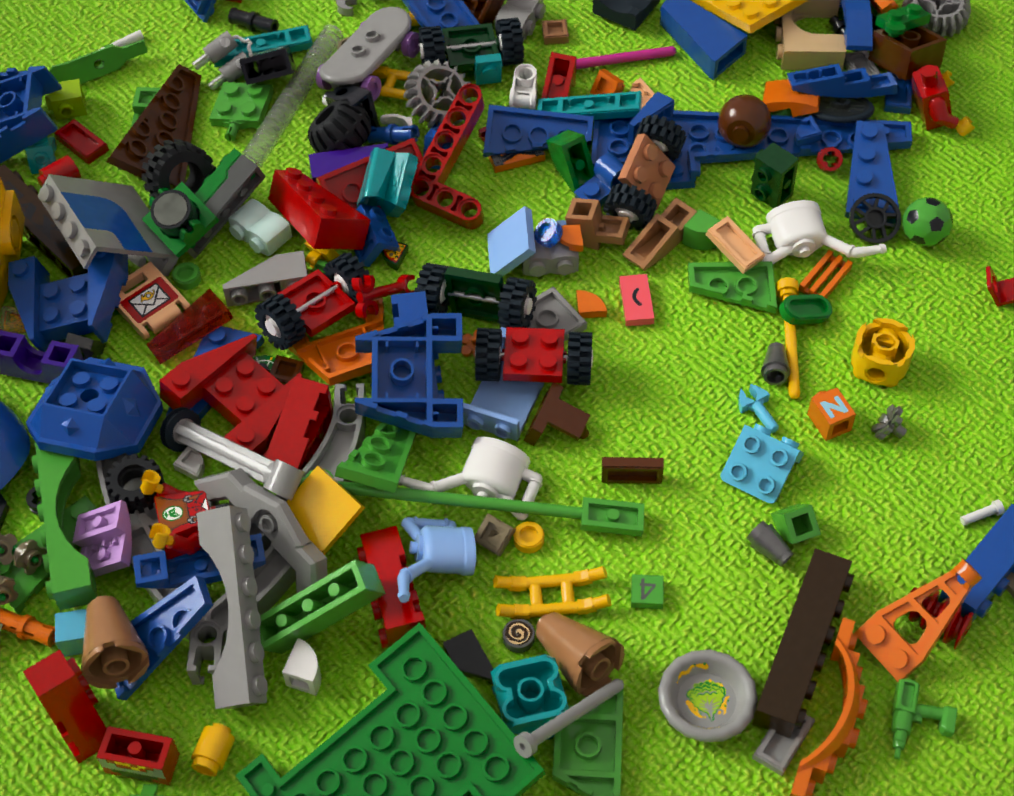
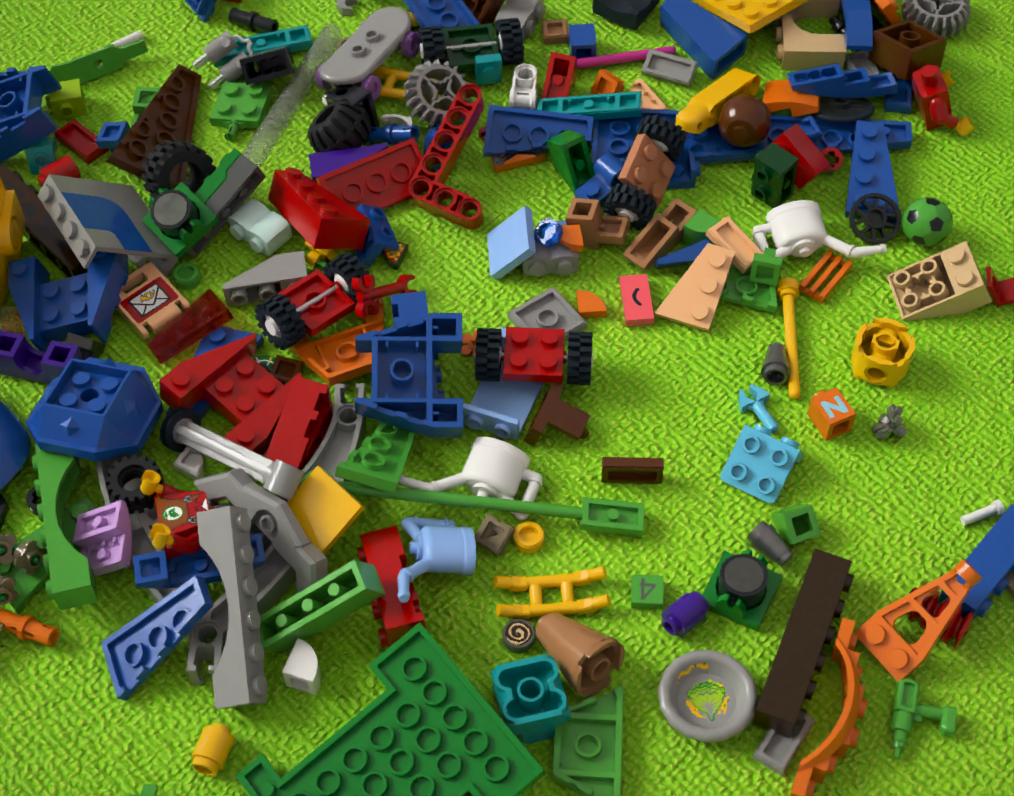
red wedge [23,649,107,763] -> none
medium azure brick [55,609,86,656] -> none
medium nougat cone [81,595,149,689] -> none
red brick [96,726,180,785] -> none
teal piece [356,147,418,218] -> none
plate [414,263,537,328] -> none
black tile [443,629,493,684] -> none
light grey bar [513,679,624,758] -> none
blue slope [628,91,674,144] -> none
green tile [779,294,833,325] -> none
green hinge [875,4,931,38] -> none
none -> blue tile [95,122,130,153]
none -> blue brick [568,23,597,59]
none -> light grey tile [641,49,698,88]
none -> blue slope [654,239,711,269]
none -> light nougat wing [654,243,735,332]
none -> dark purple brick [662,591,709,637]
none -> yellow piece [675,68,761,134]
none -> piece [702,549,783,631]
none -> bright green tile [749,247,783,286]
none -> red brick [765,123,831,190]
none -> tan slope [886,241,993,321]

